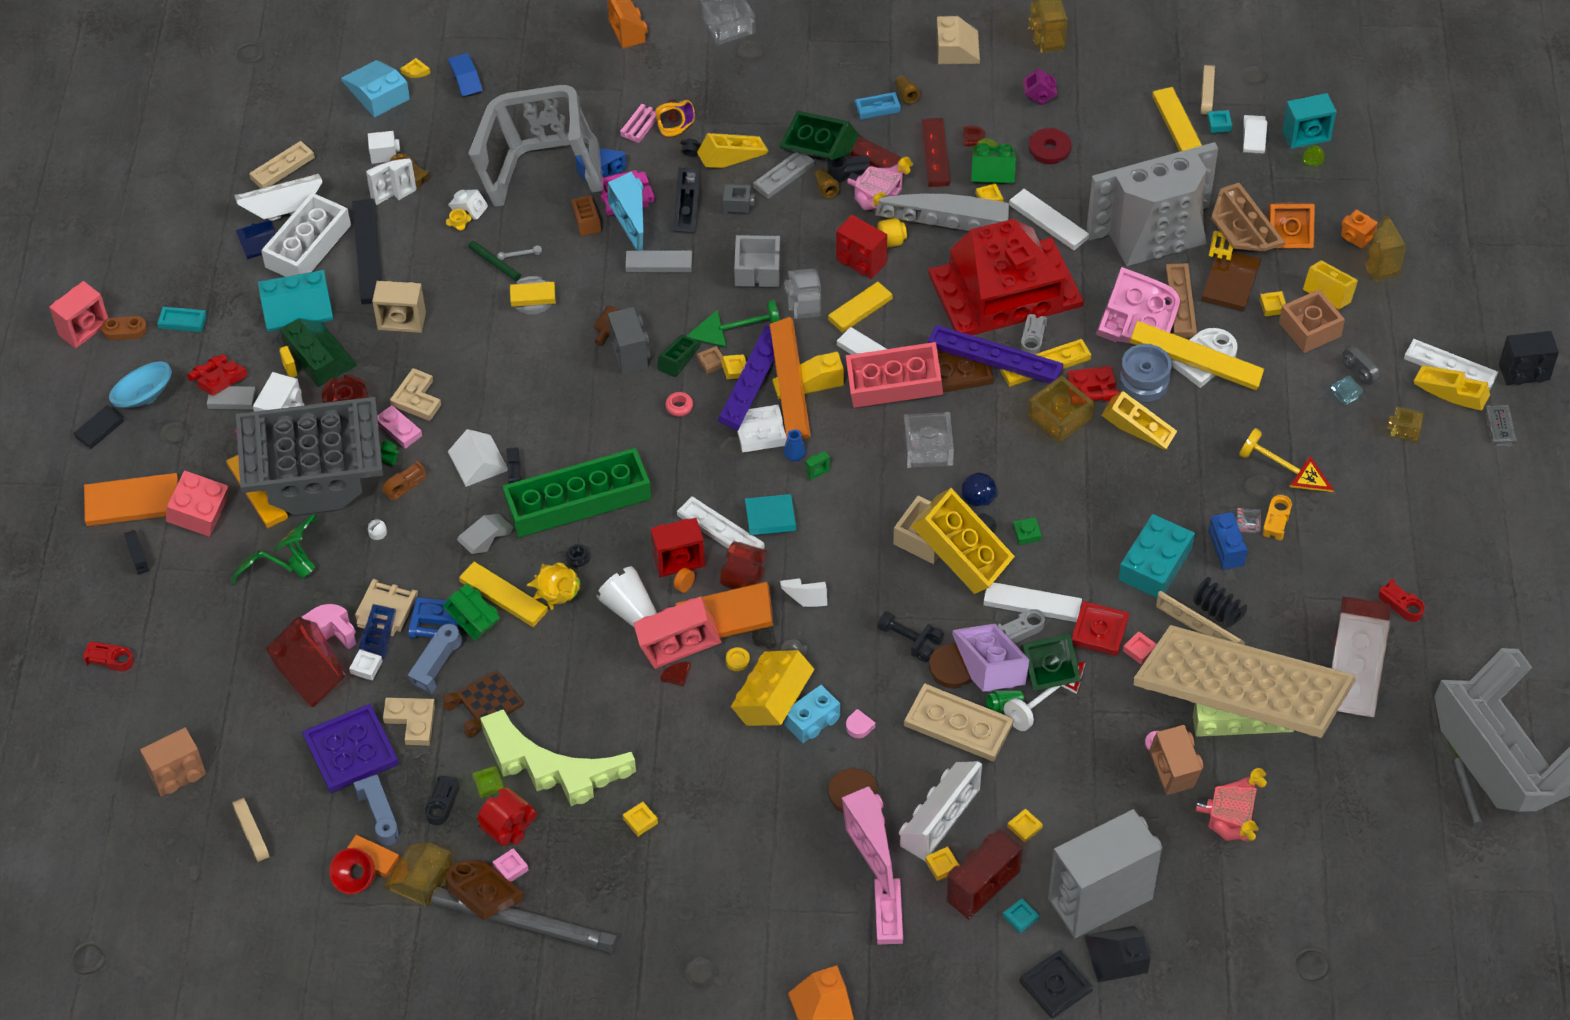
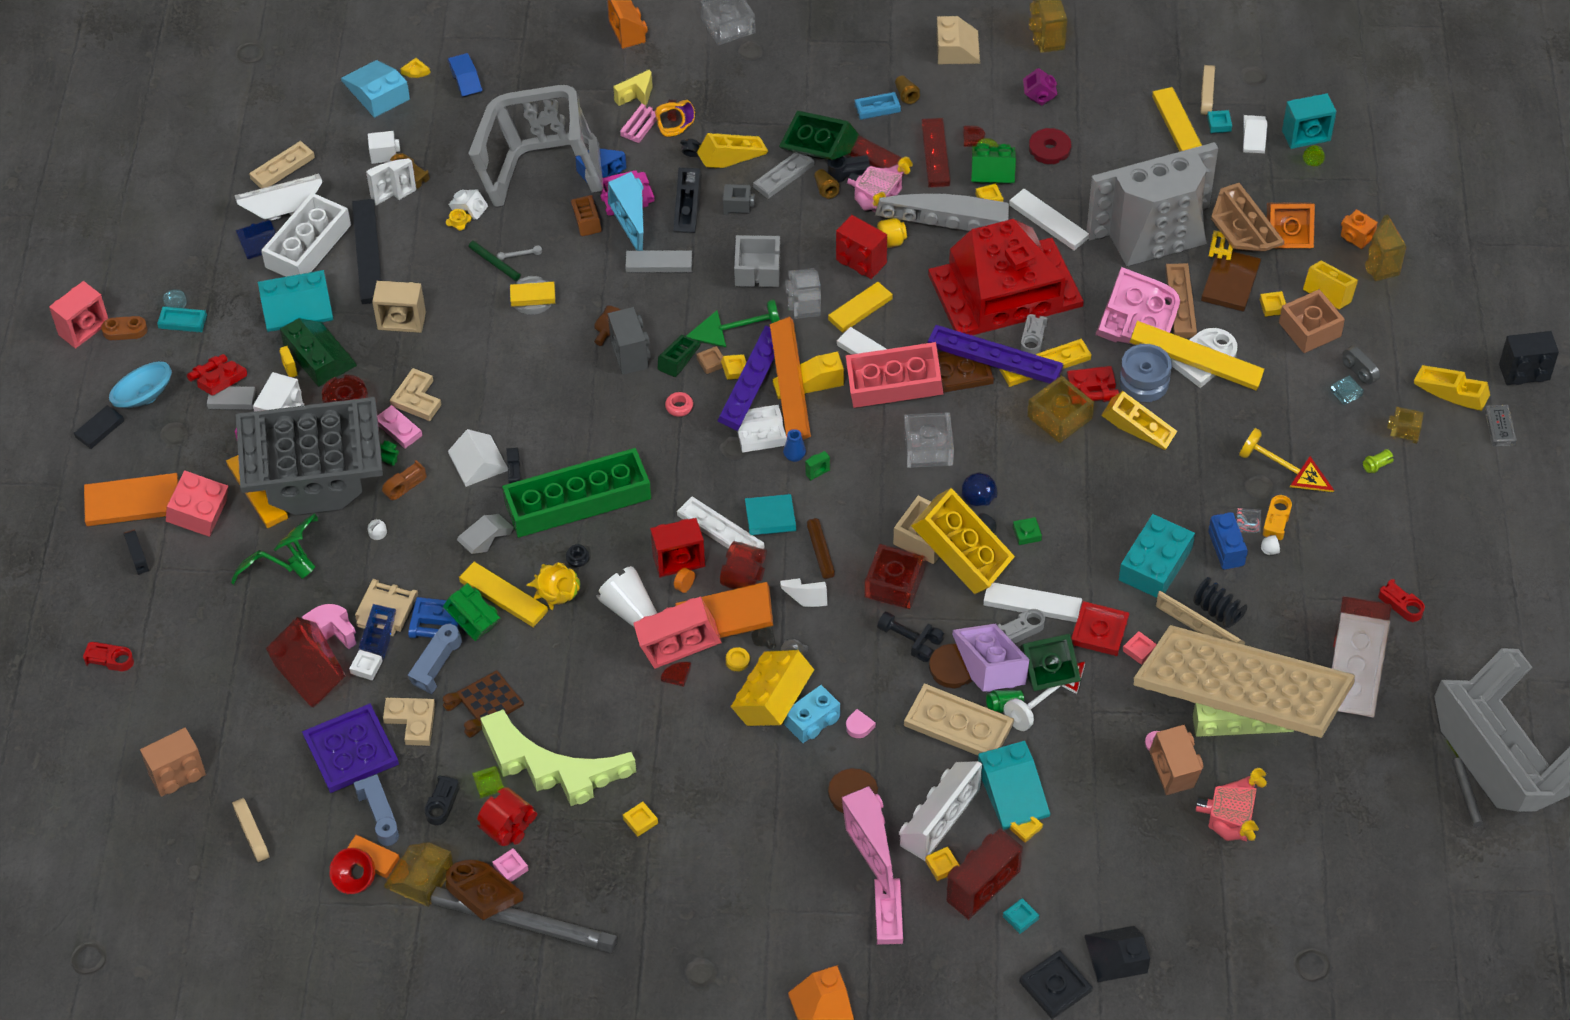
light grey brick [1048,809,1162,938] -> none
white tile [1404,339,1498,391] -> none
none -> clear light blue tile [163,289,187,308]
none -> light yellow slope [613,70,652,107]
none -> reddish brown axle [807,518,835,579]
none -> clear red brick [865,544,925,610]
none -> teal slope [978,741,1050,830]
none -> white hinge [1261,535,1280,555]
none -> lime pin [1363,449,1394,473]

